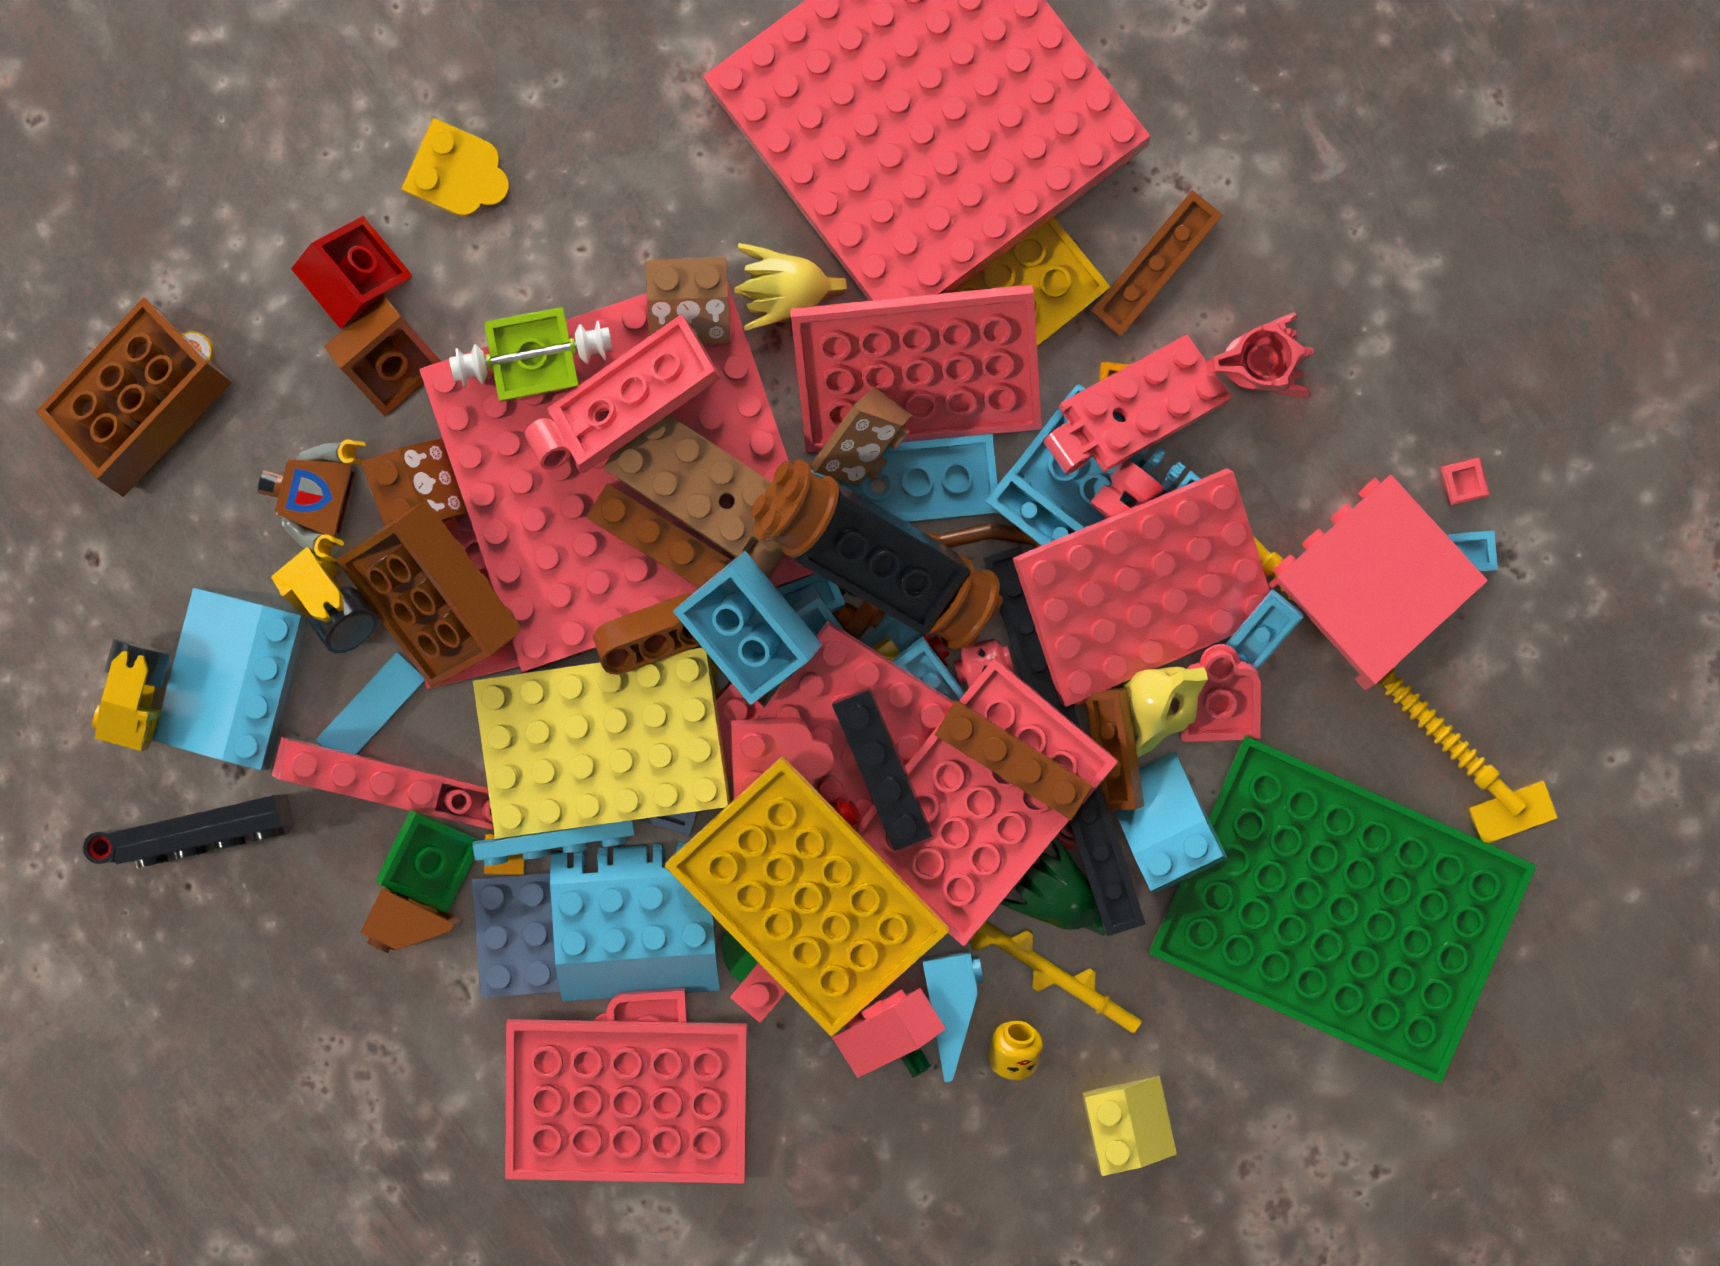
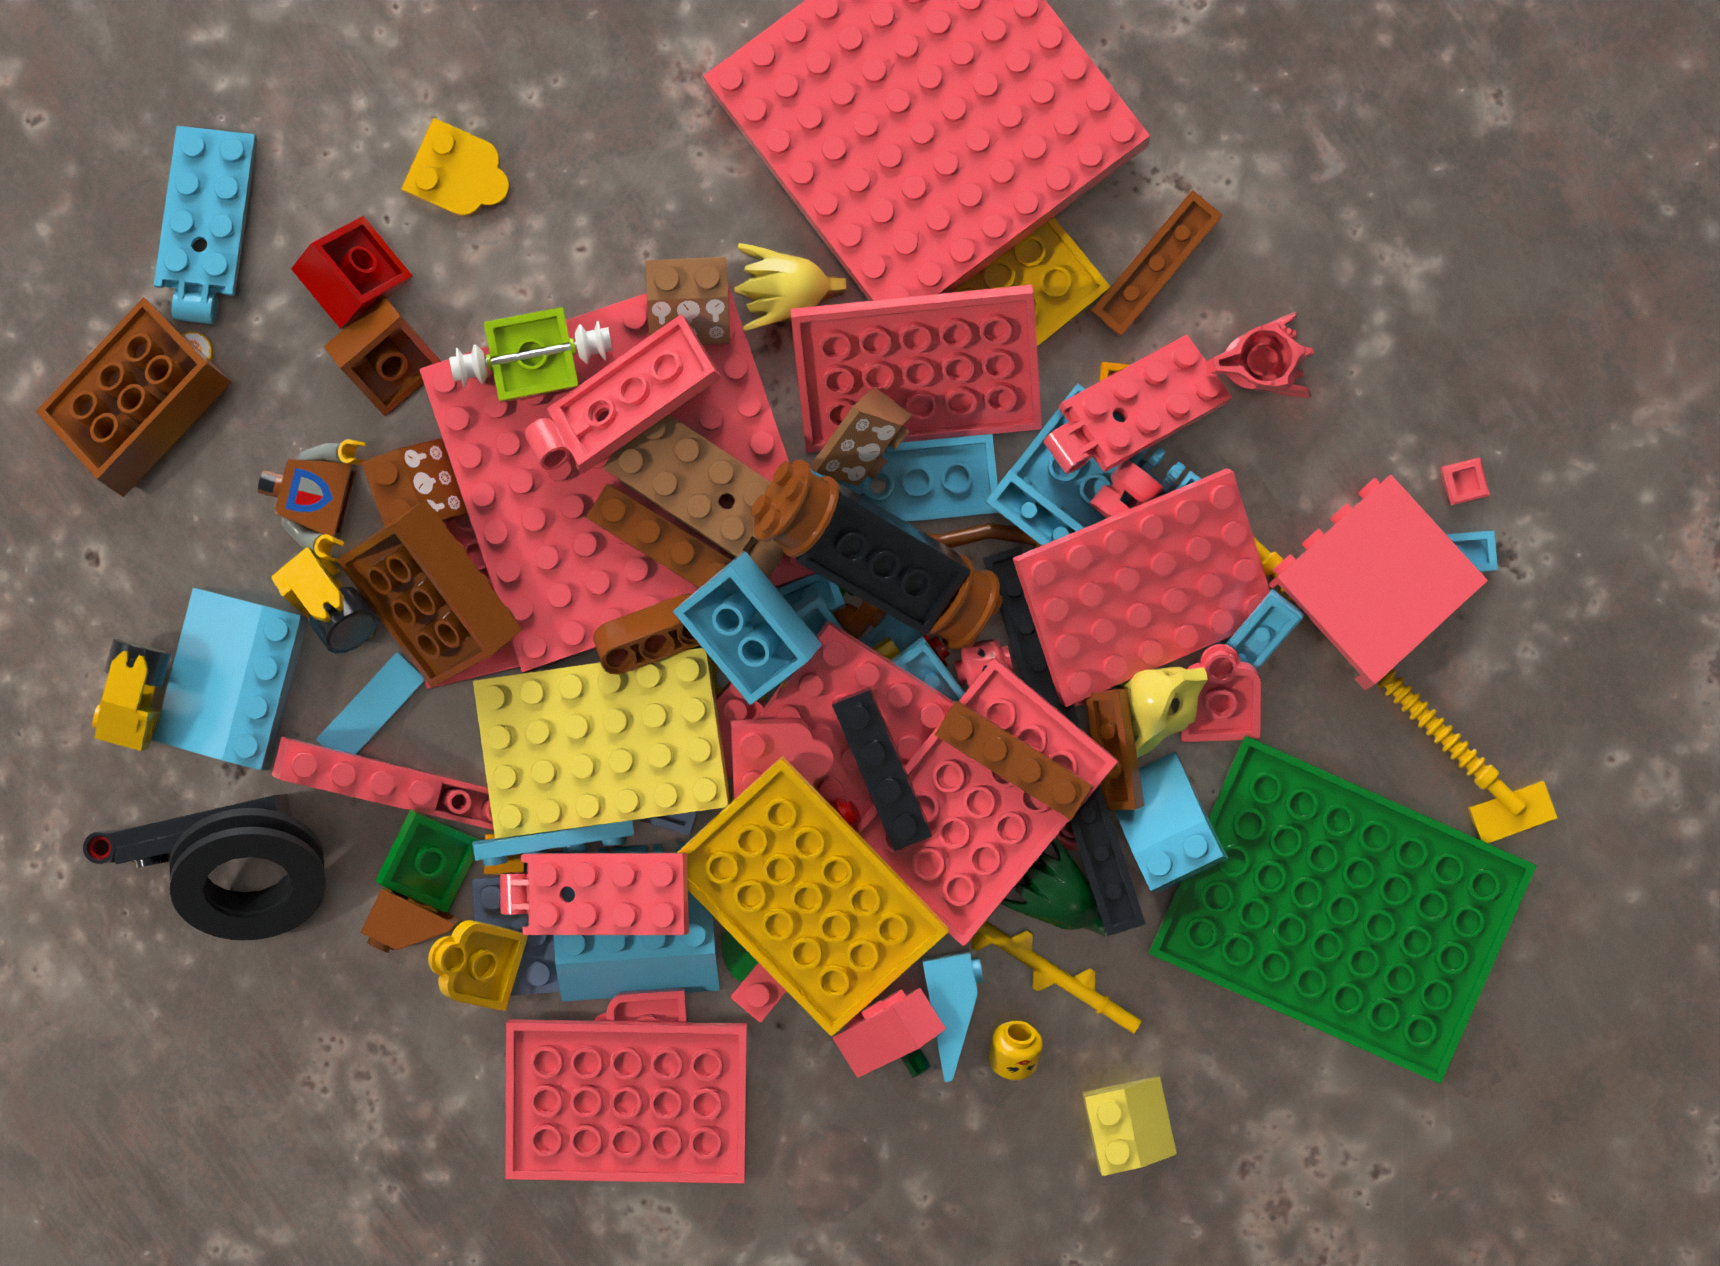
none -> medium azure hinge [154,126,257,325]
none -> black tyre [169,808,326,941]
none -> yellow plate [428,920,528,1011]
none -> coral hinge [500,853,689,935]

